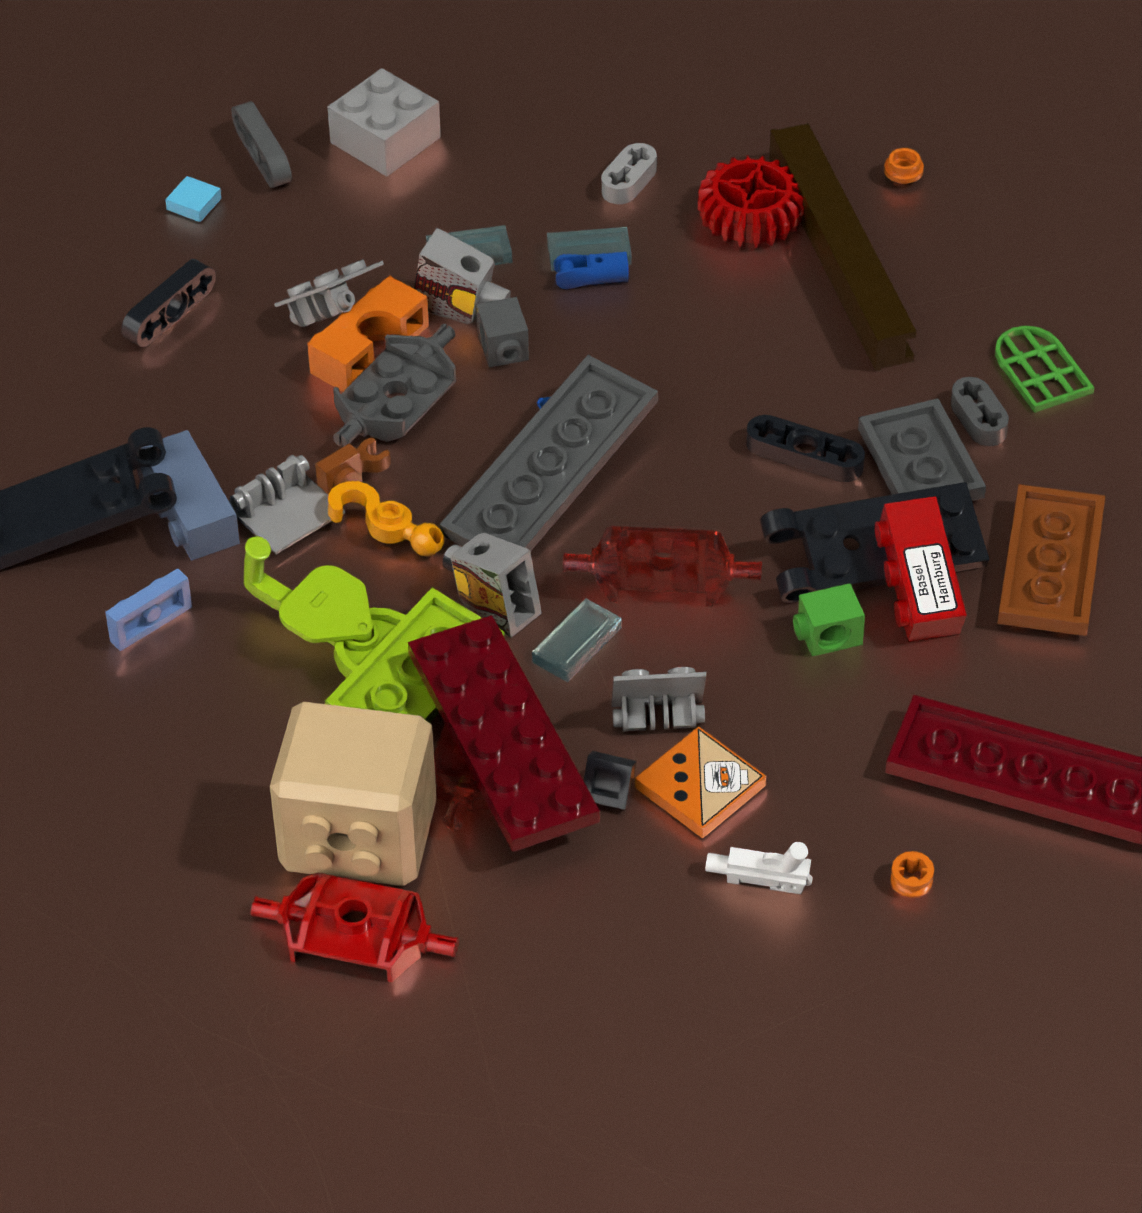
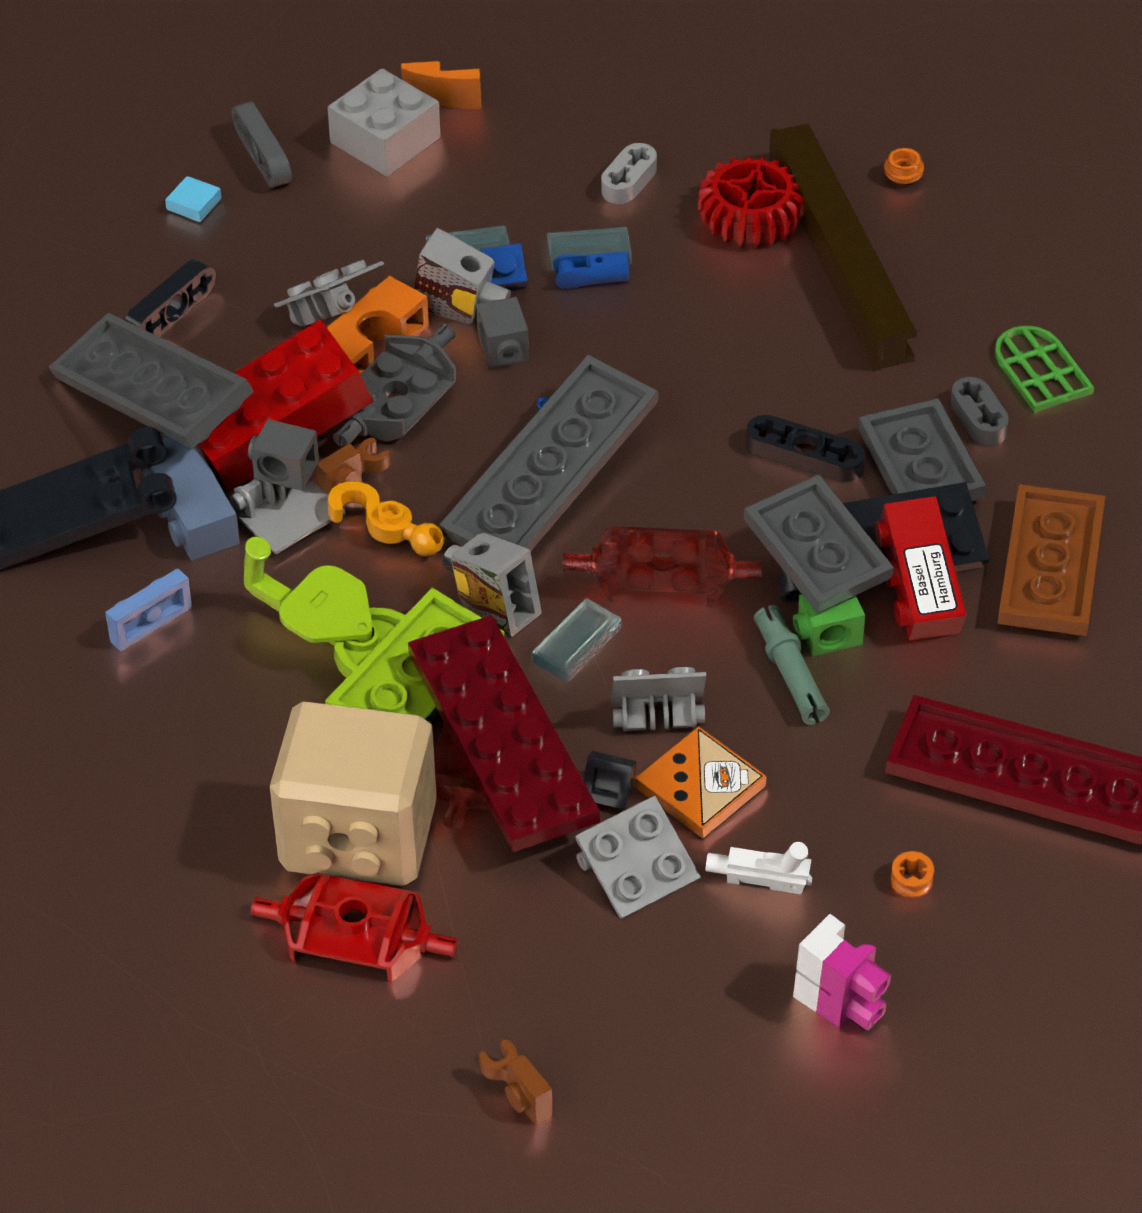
none -> dark grey plate [49,313,254,449]
none -> red brick [197,319,374,492]
none -> dark grey brick [248,419,319,491]
none -> orange slope [401,61,482,109]
none -> dark orange plate [479,1039,553,1126]
none -> blue plate [480,244,528,290]
none -> light grey hinge [574,796,701,920]
none -> dark grey plate [743,474,894,613]
none -> sand green pin [753,605,830,725]
none -> dark pink hips [793,914,891,1031]

